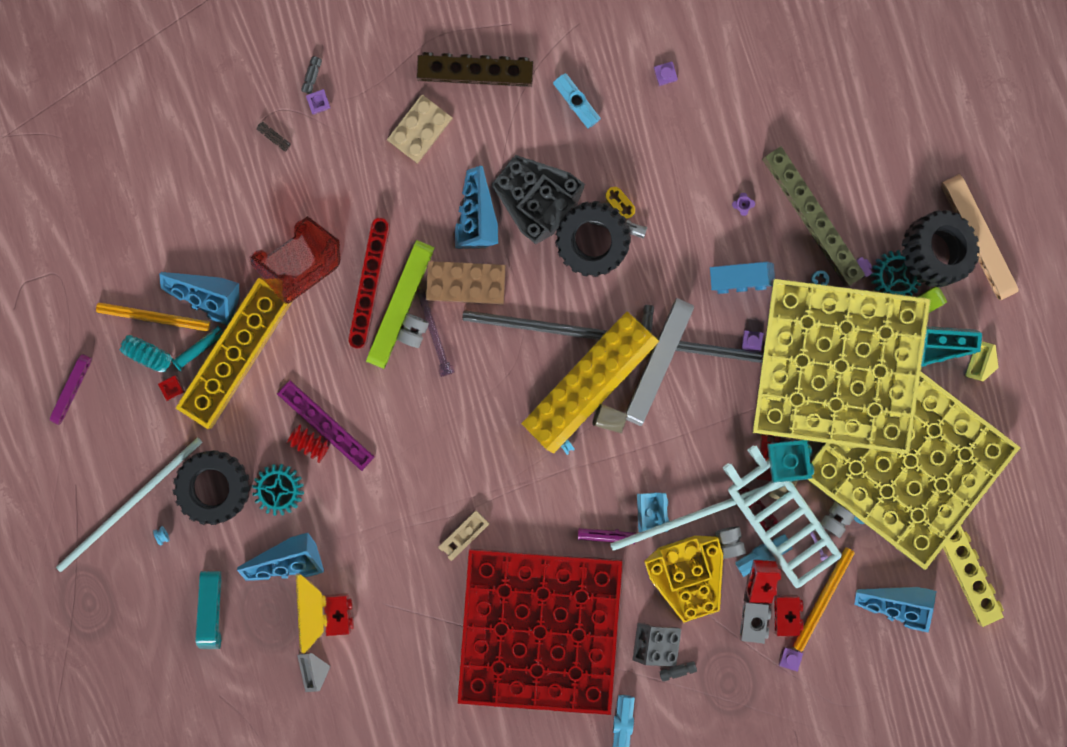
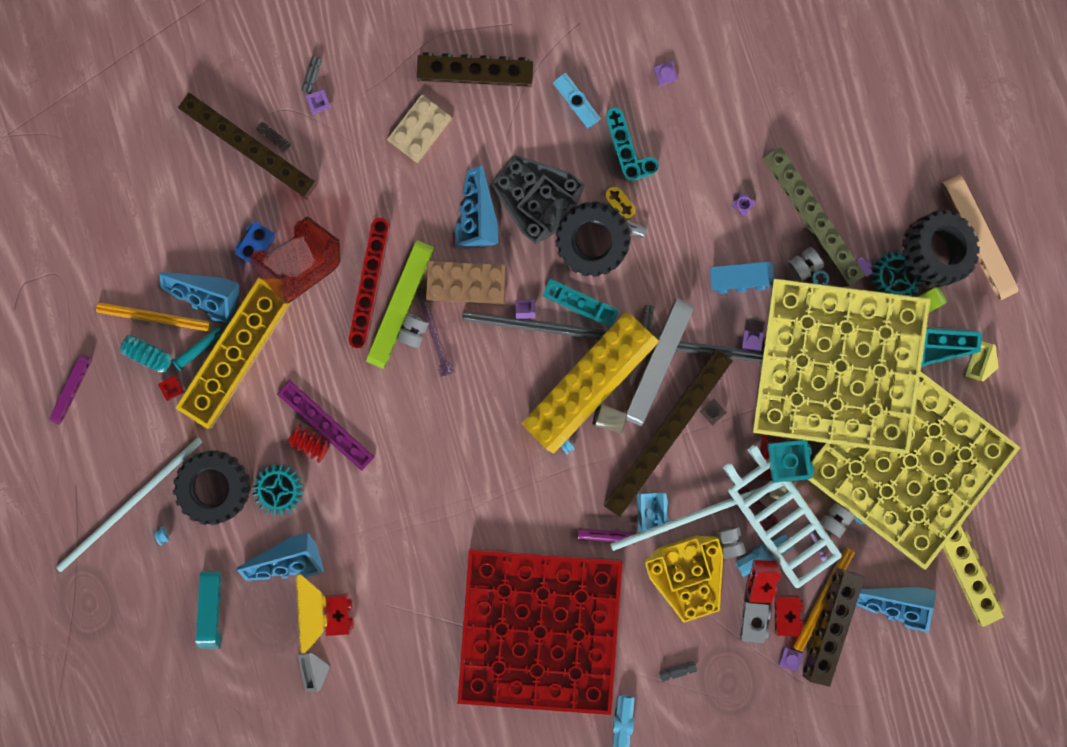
tan plate [438,510,490,561] -> none
dark grey bracket [632,623,681,666] -> none
none -> dark brown brick [178,92,317,199]
none -> blue brick [235,221,277,267]
none -> medium lavender plate [516,299,535,319]
none -> teal slope [542,279,620,327]
none -> dark brown brick [604,349,733,517]
none -> teal beam [605,107,659,182]
none -> clear smoke plate [699,399,727,426]
none -> light grey wheel [788,246,824,282]
none -> dark brown brick [802,567,865,687]

